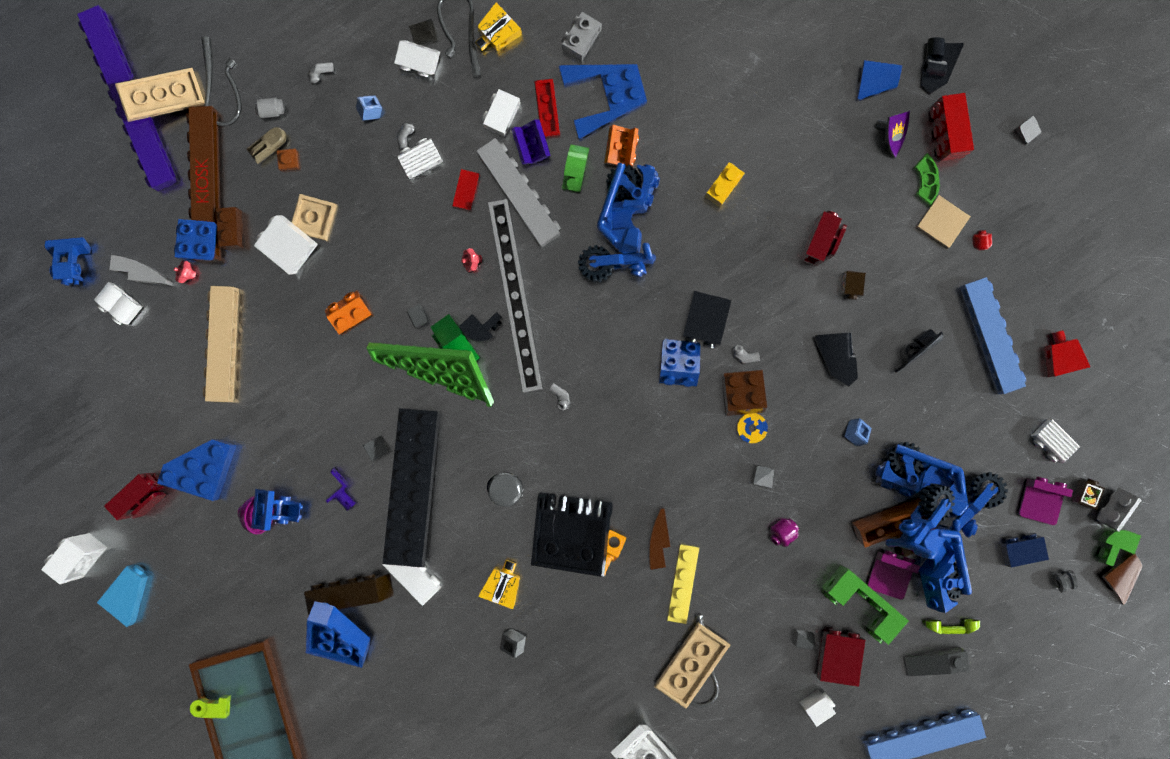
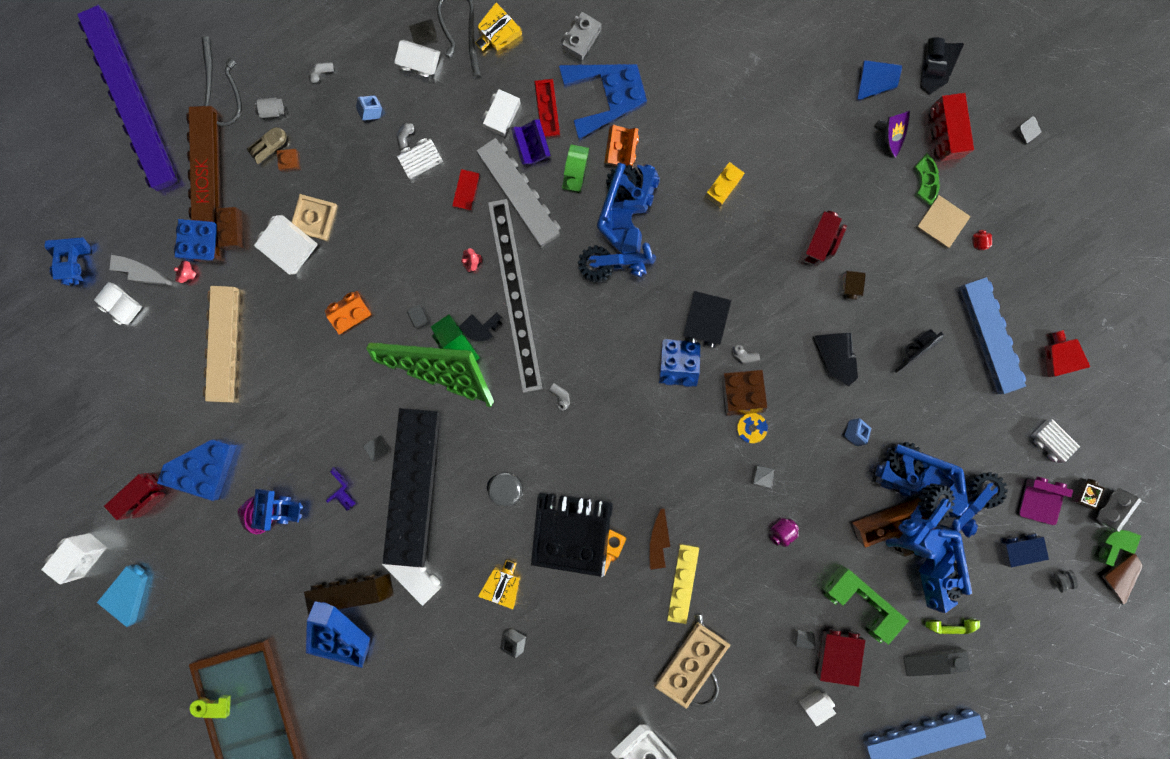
tan piece [115,68,205,122] -> none
magenta bracket [867,550,920,600] -> none

